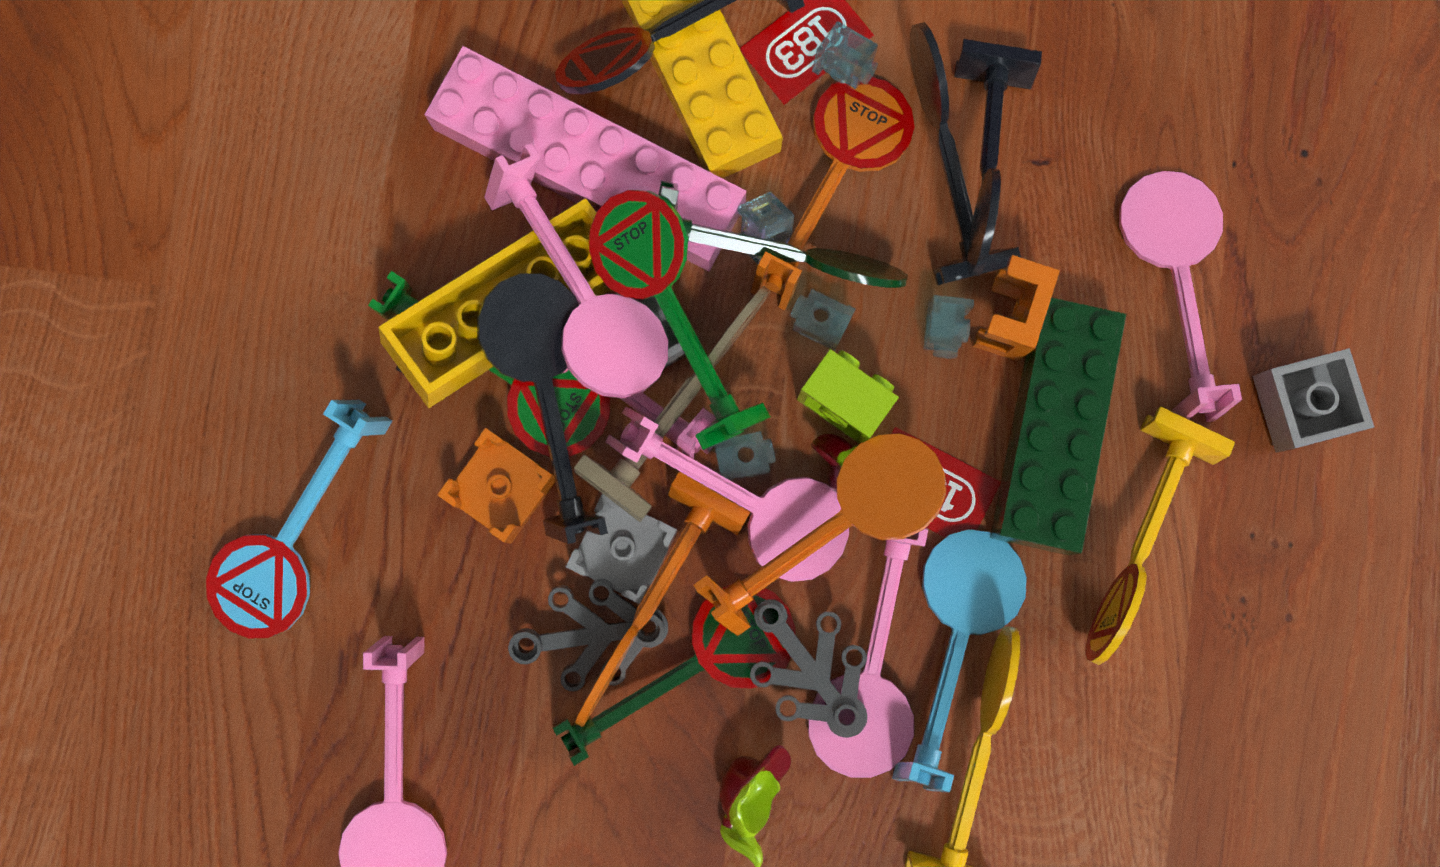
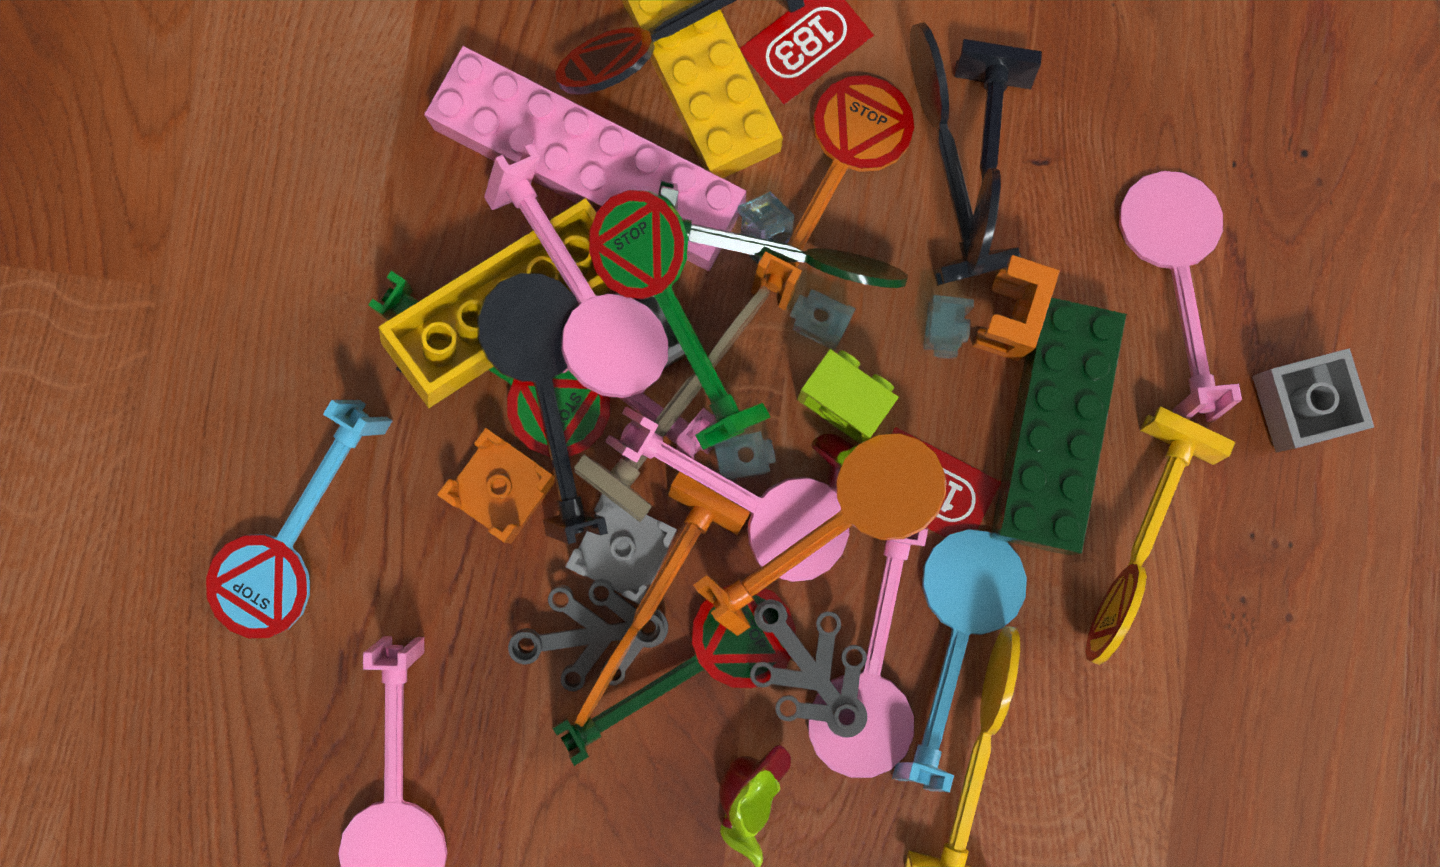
clear light blue brick [812,21,878,89] -> none

